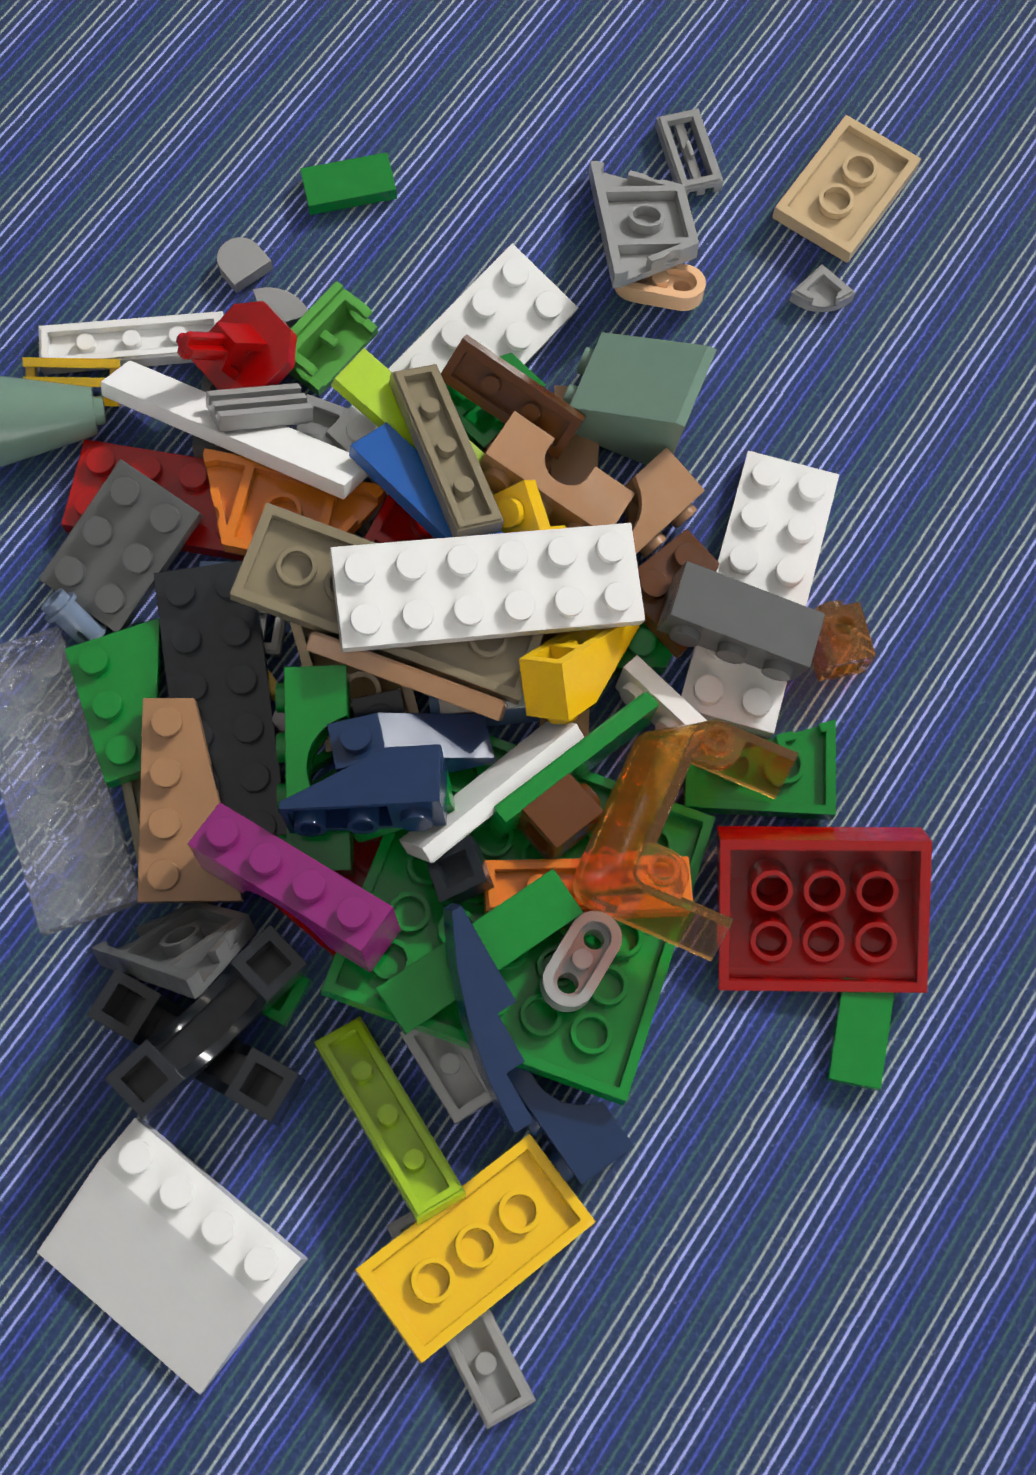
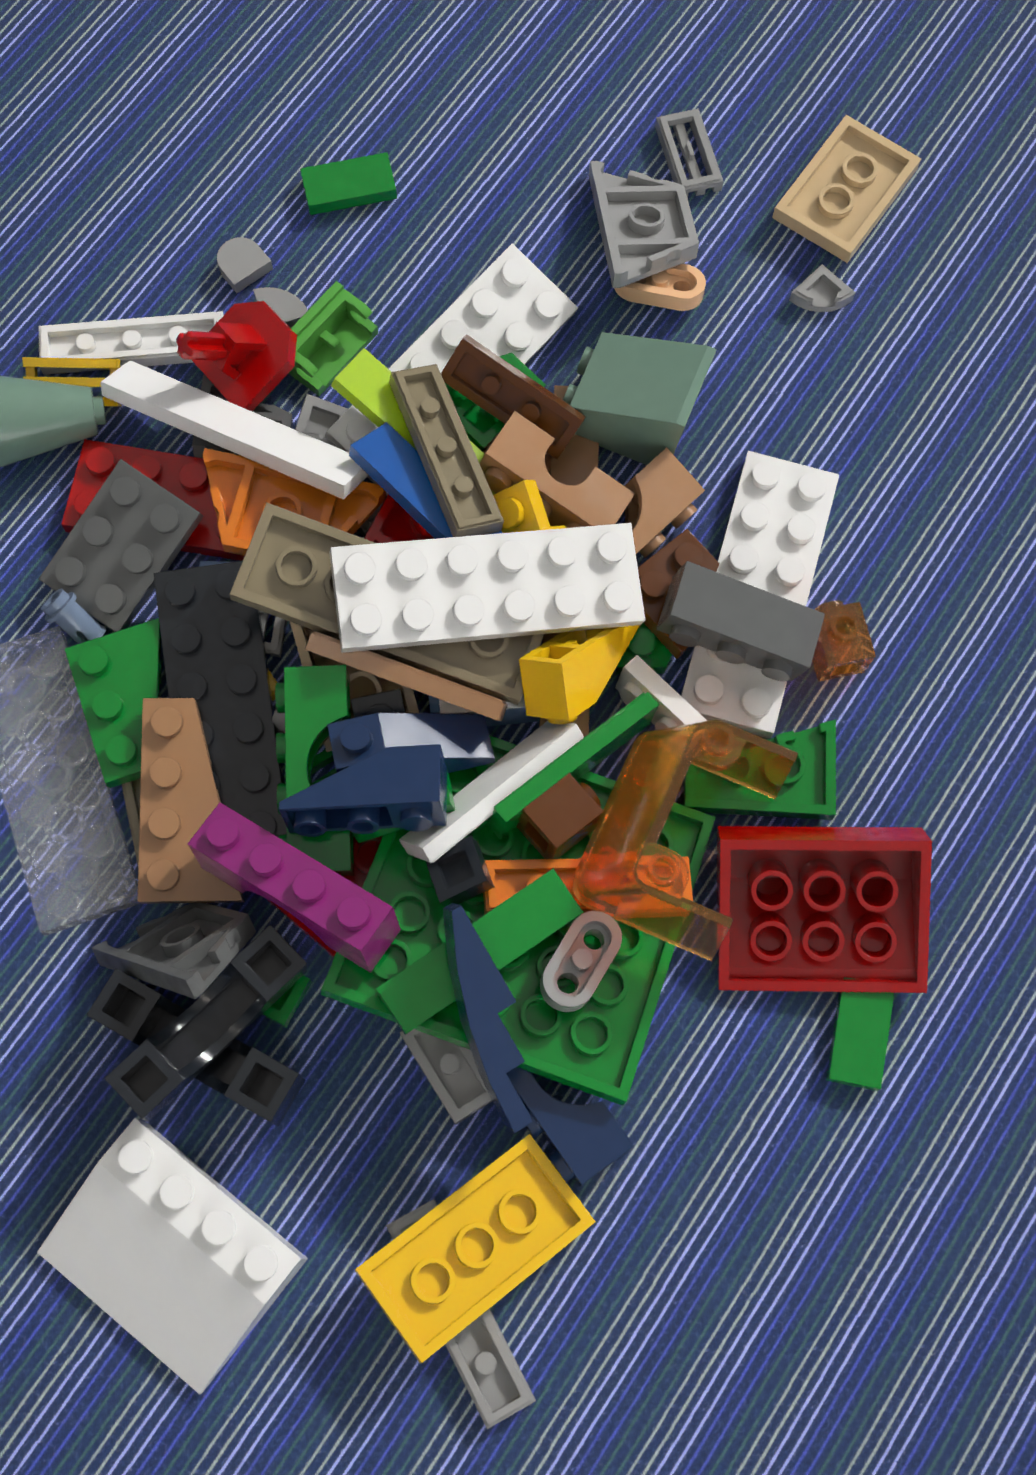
light grey tile [206,383,314,432] -> none
lime tile [314,1016,466,1225] -> none

